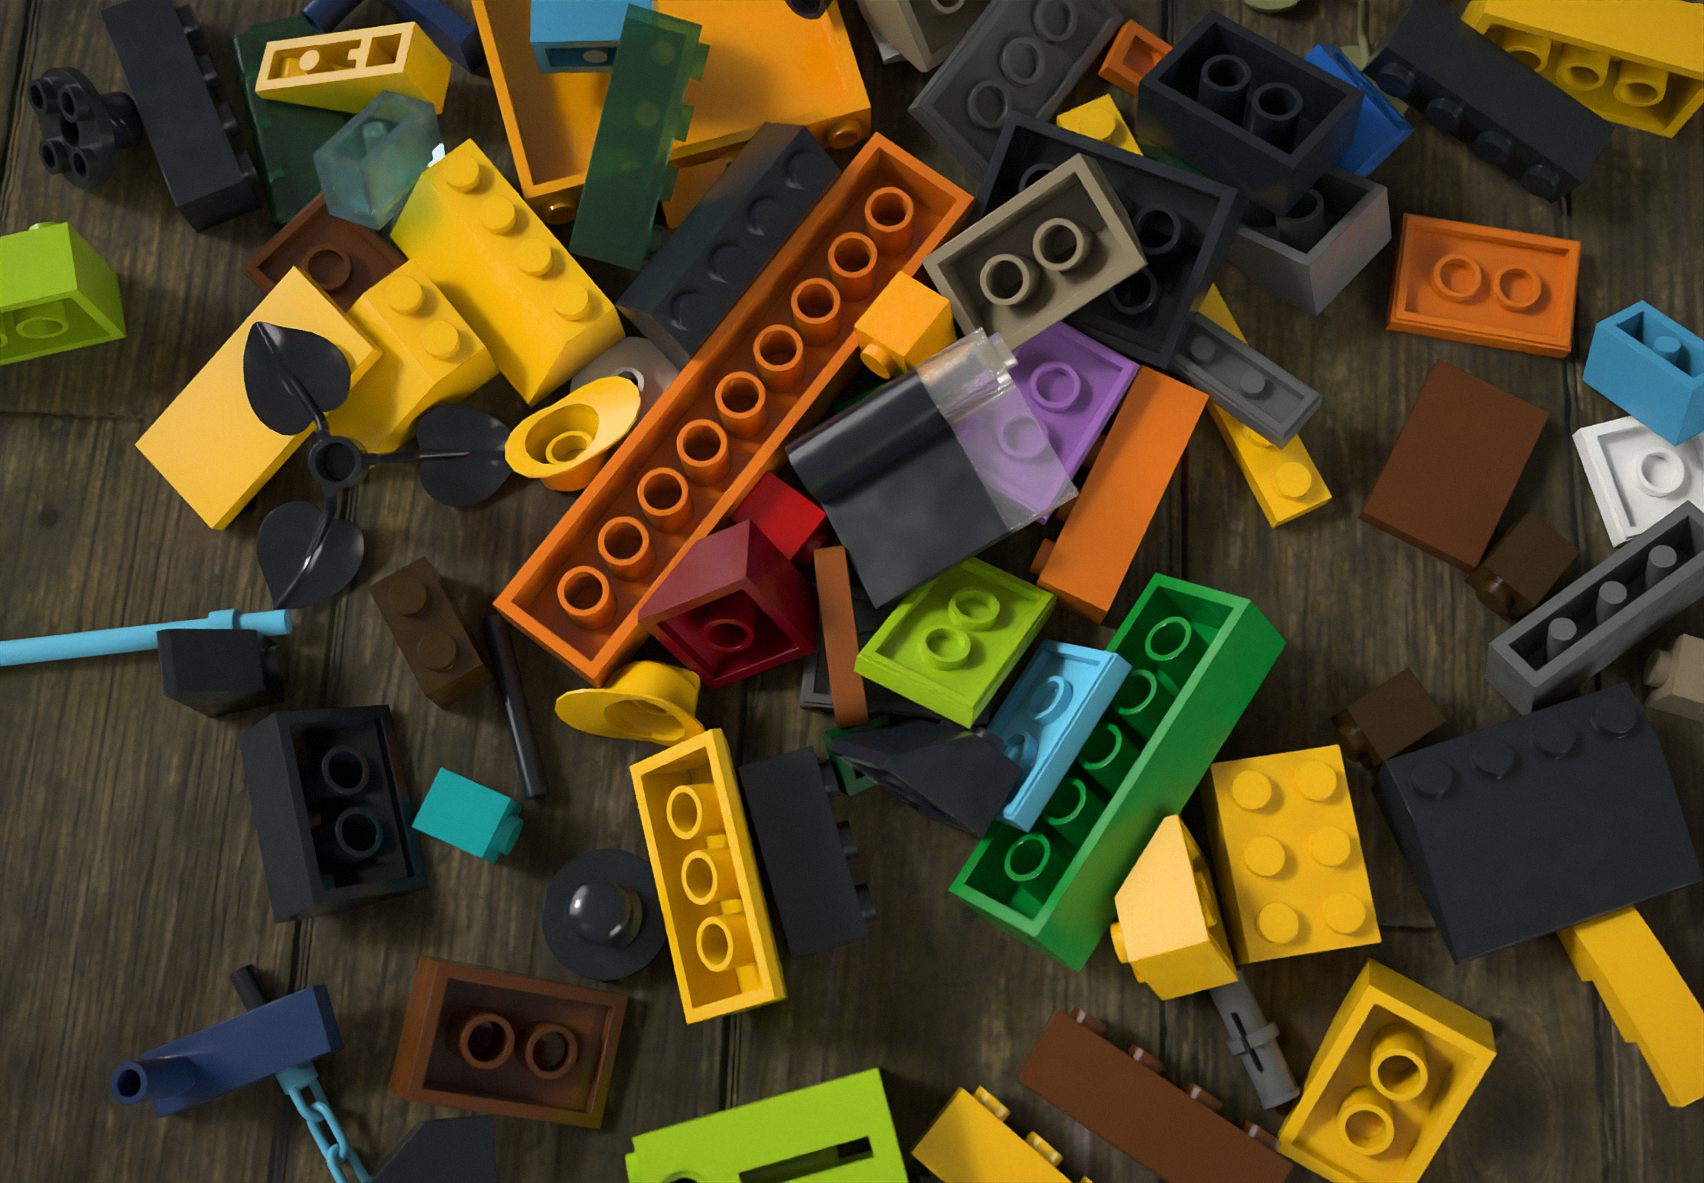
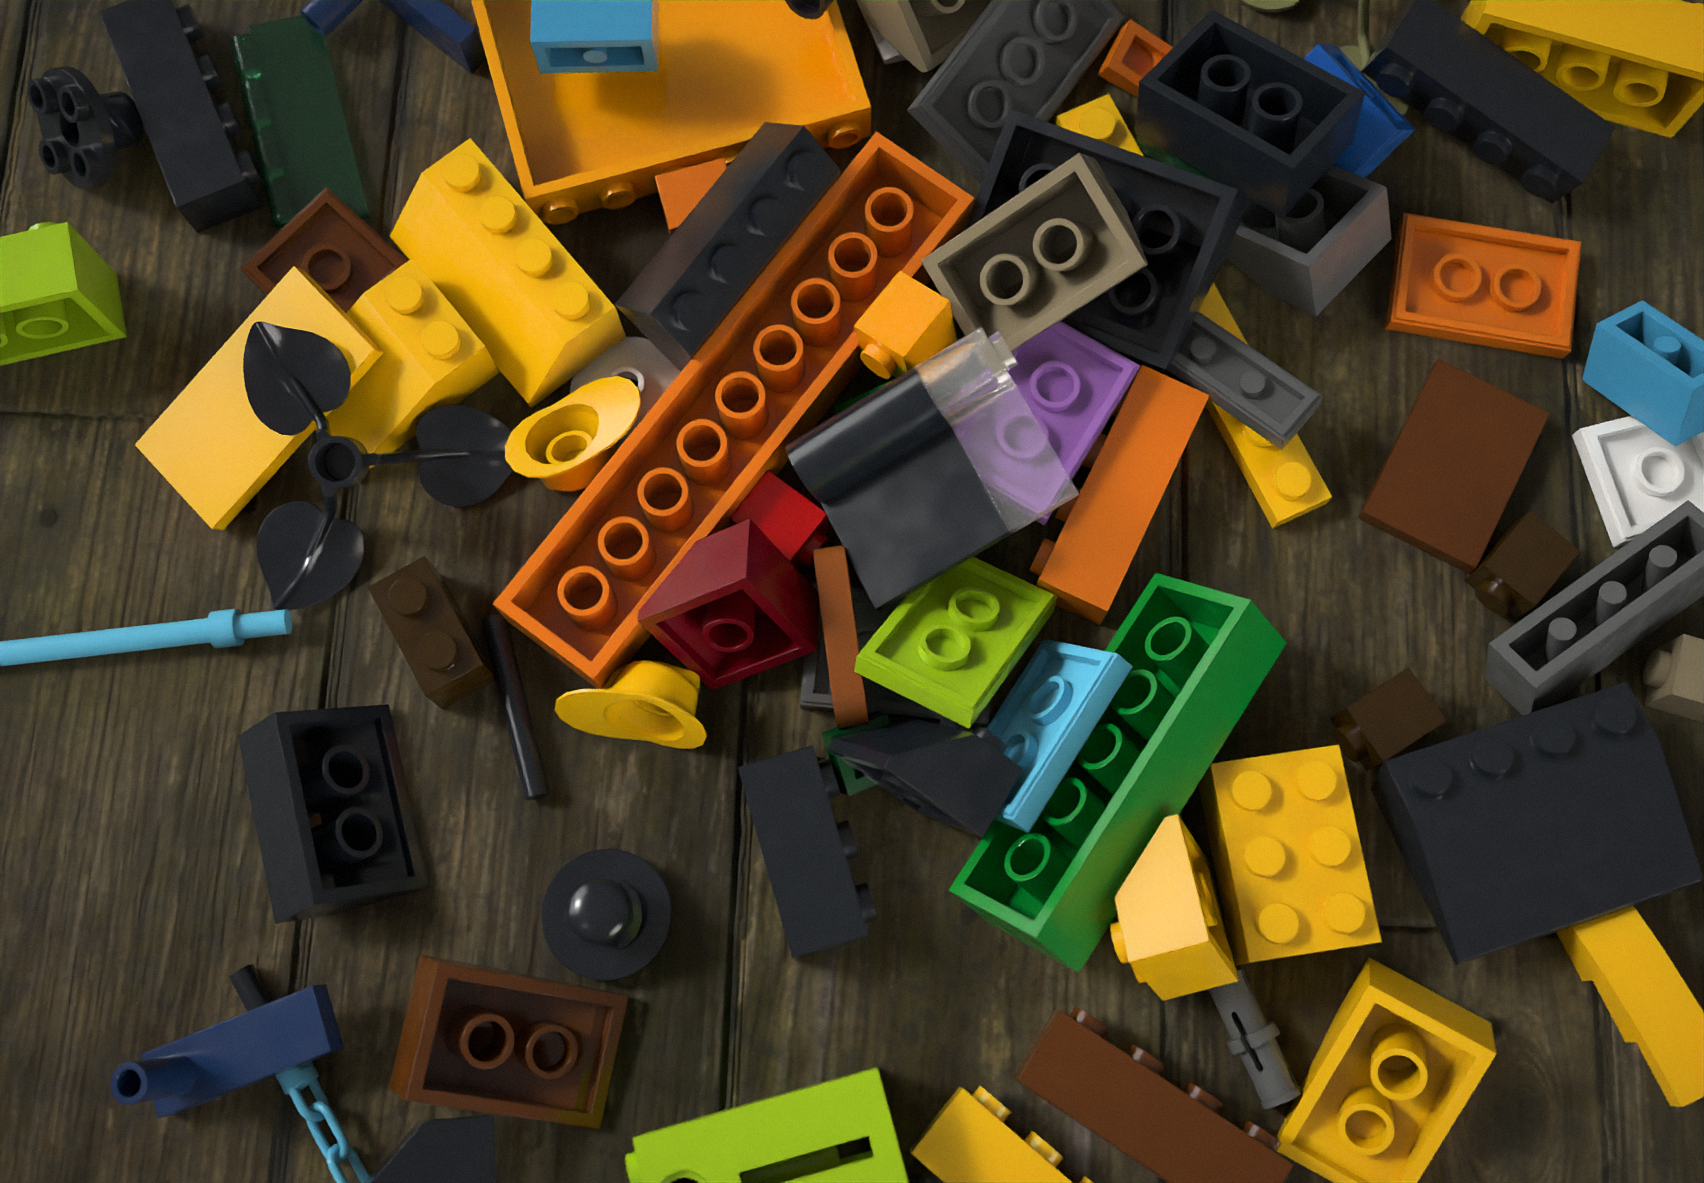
black slope [156,629,289,718] -> none
yellow slope [255,22,453,120] -> none
clear light blue brick [312,89,445,230] -> none
teal brick [412,767,524,865] -> none
clear green brick [568,3,710,272] -> none
yellow slope [629,728,789,1024] -> none

